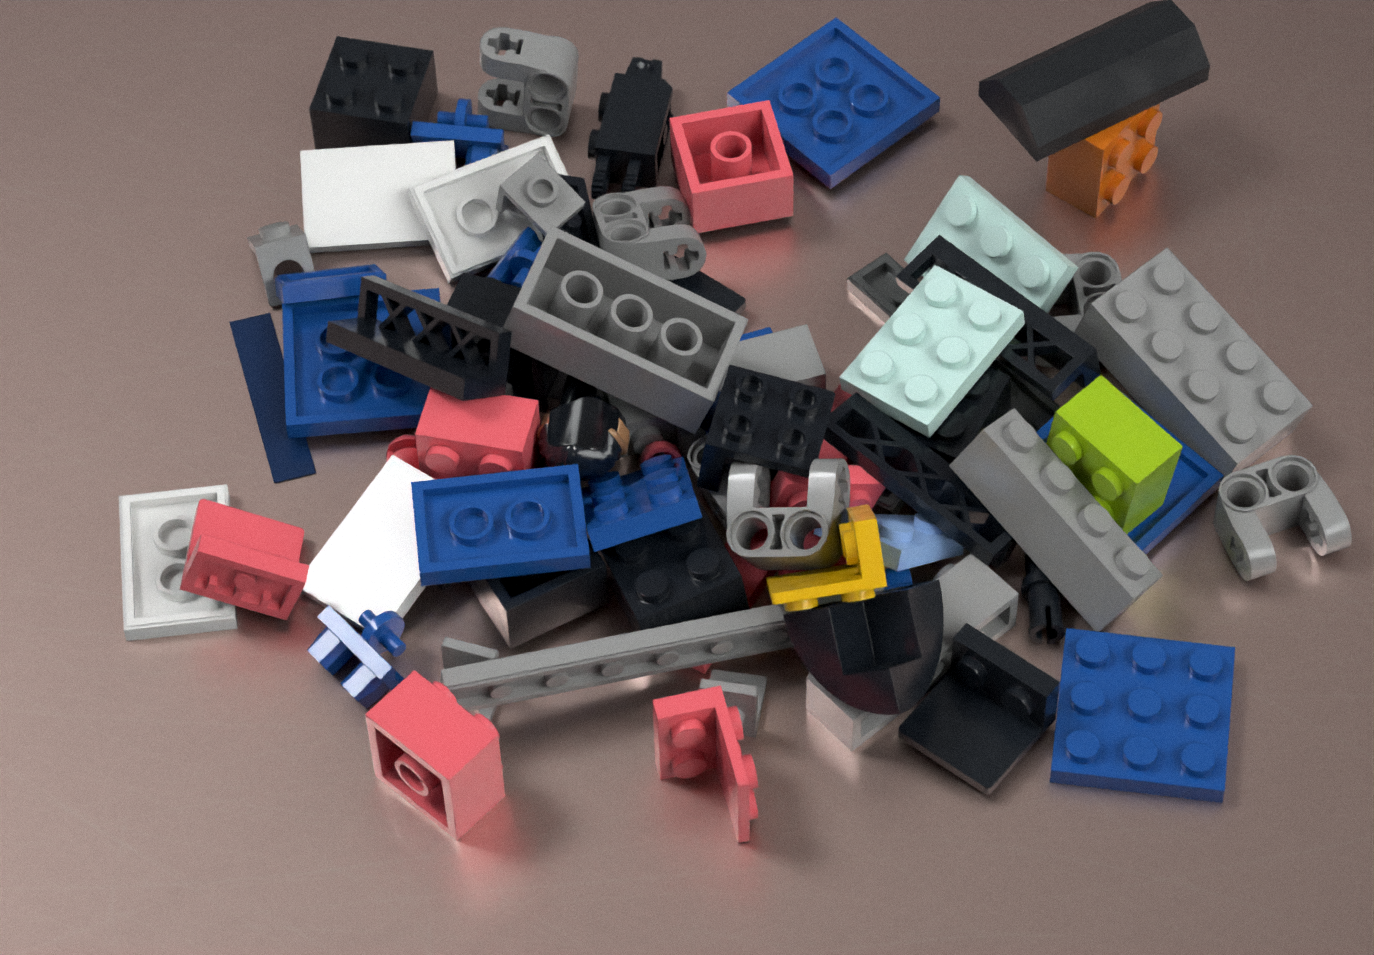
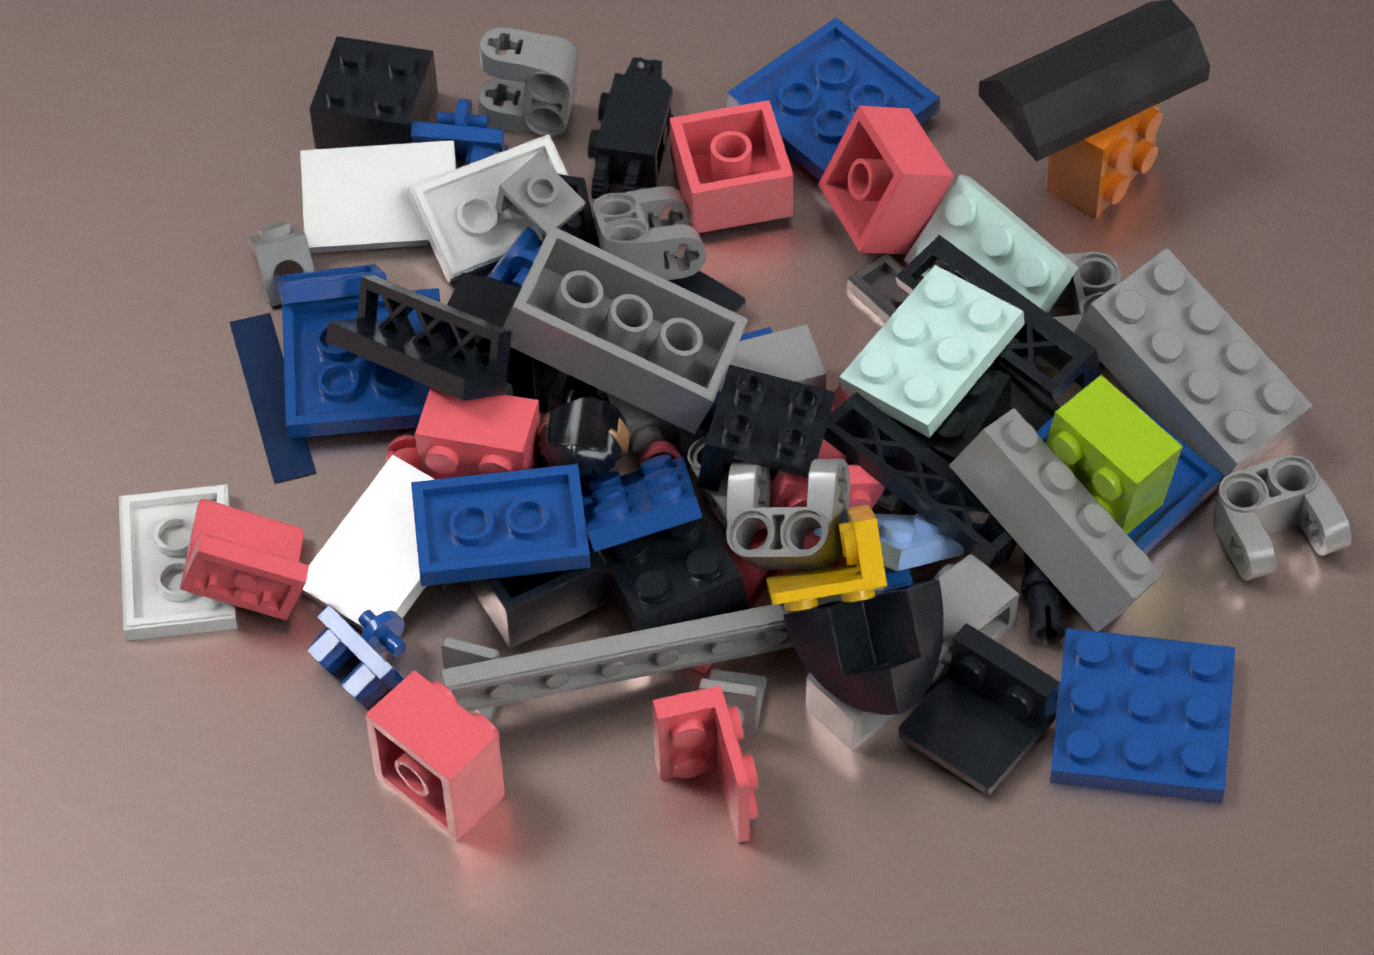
none -> coral brick [818,106,954,255]

